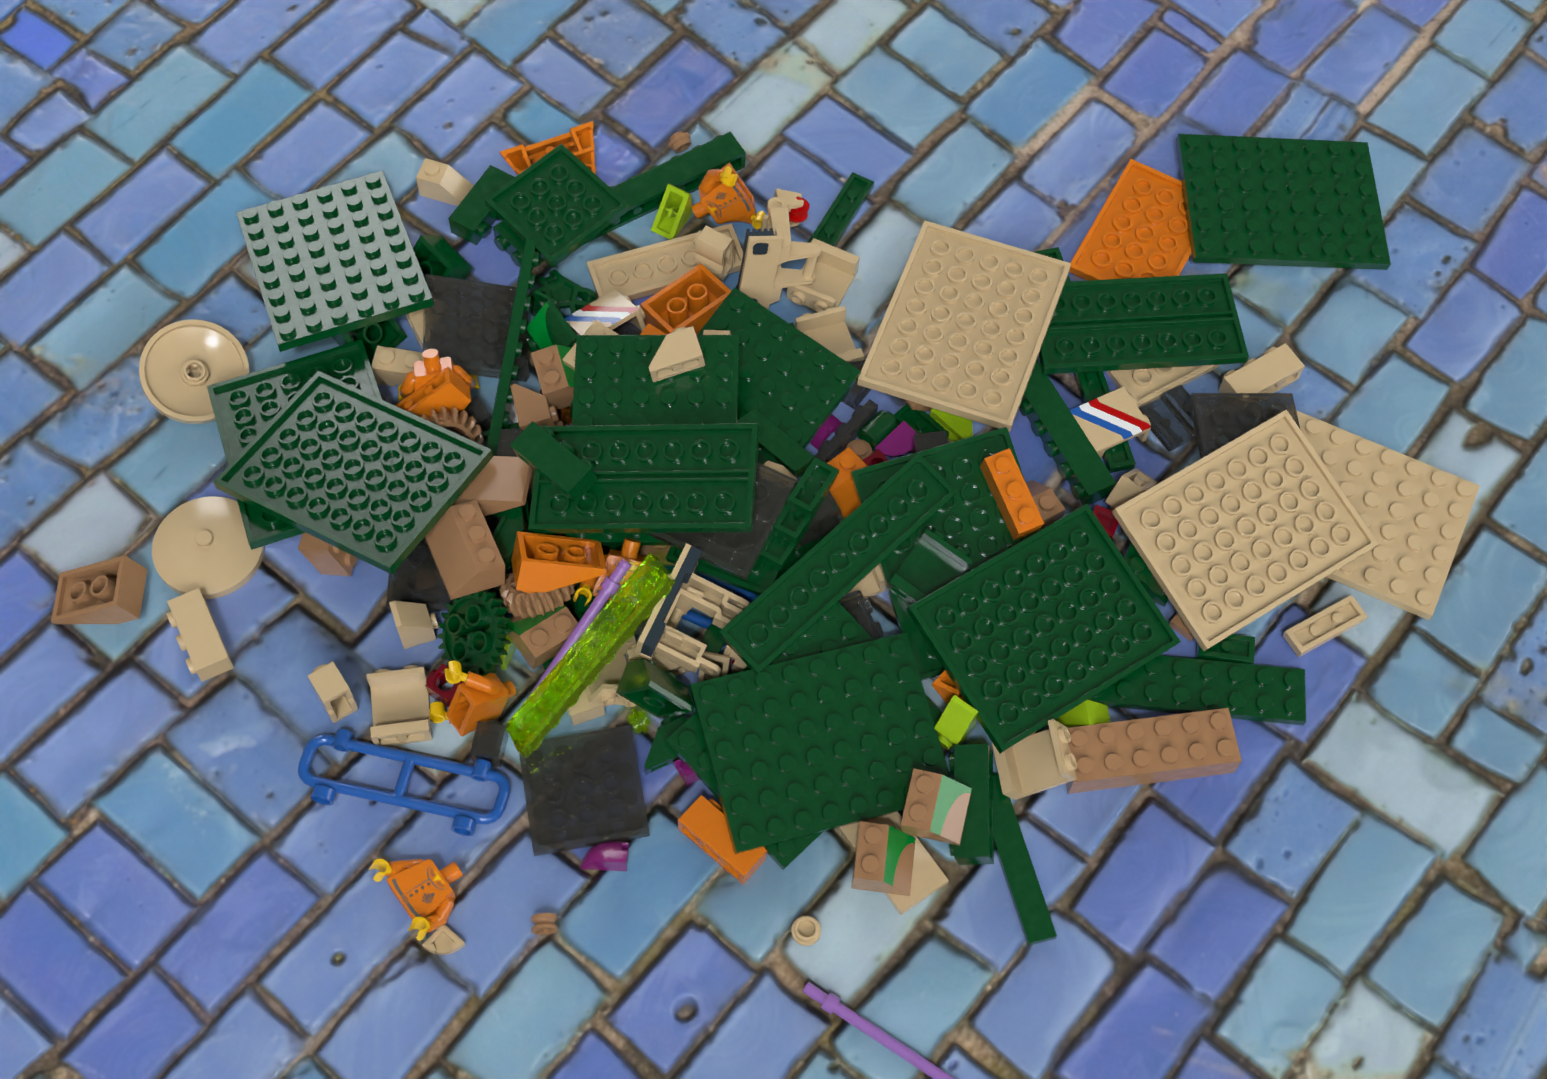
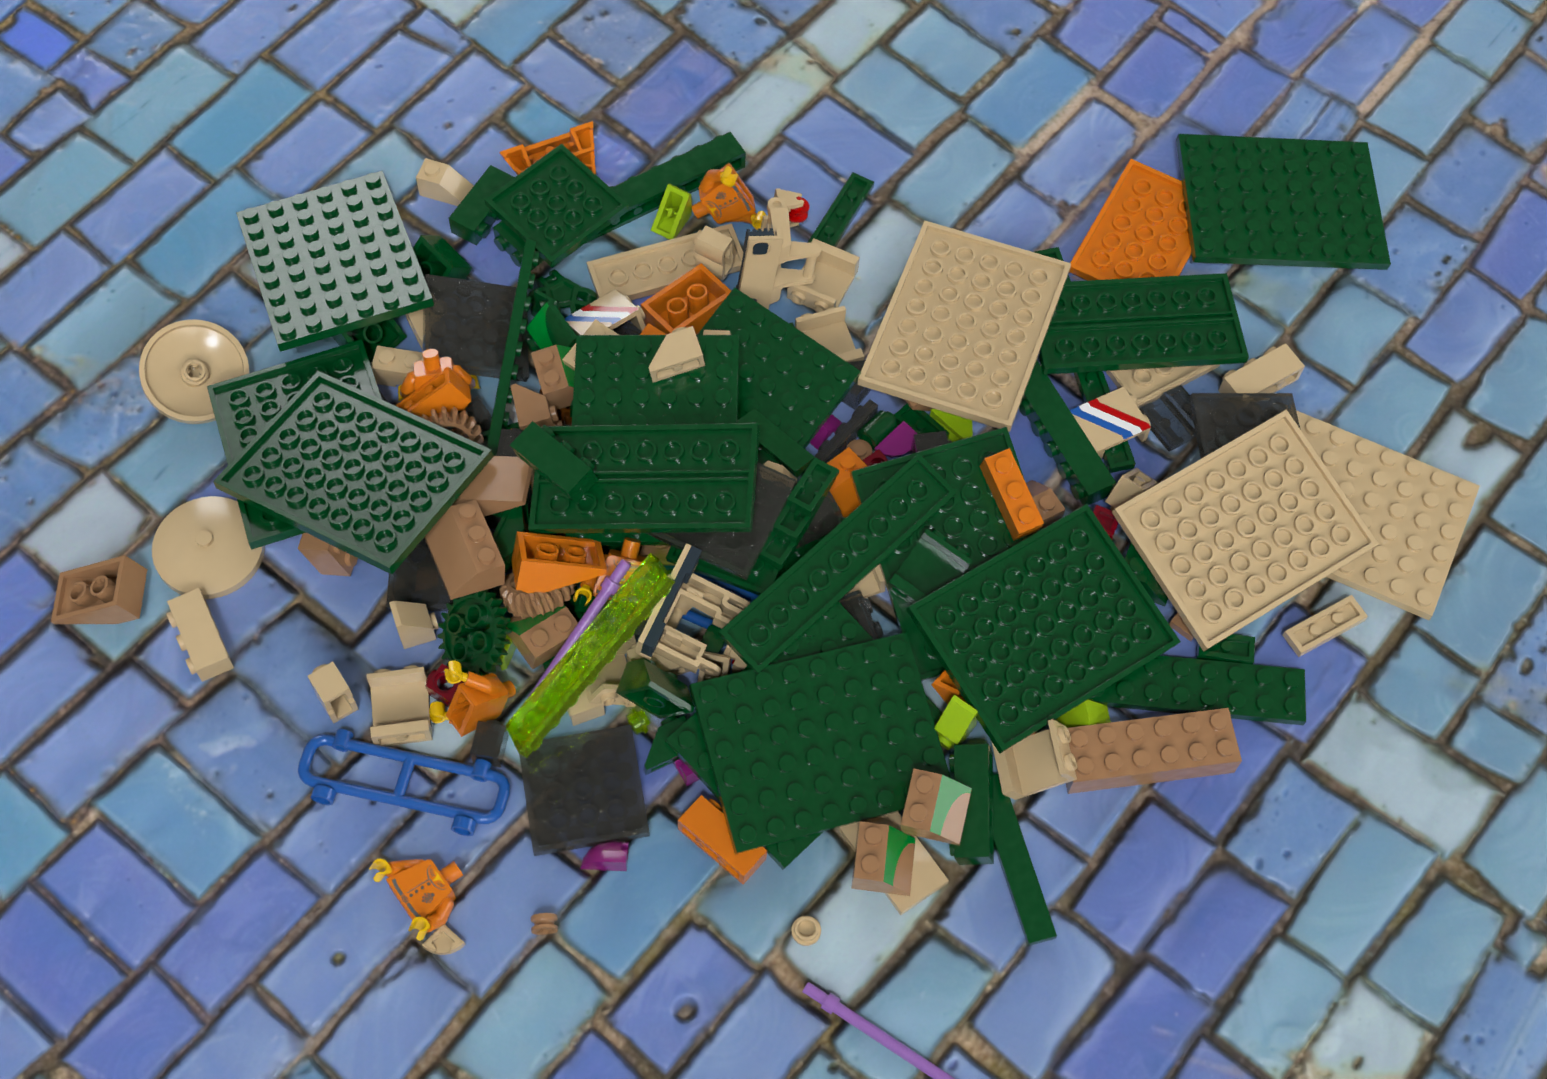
medium nougat plate [668,131,692,154] -> none

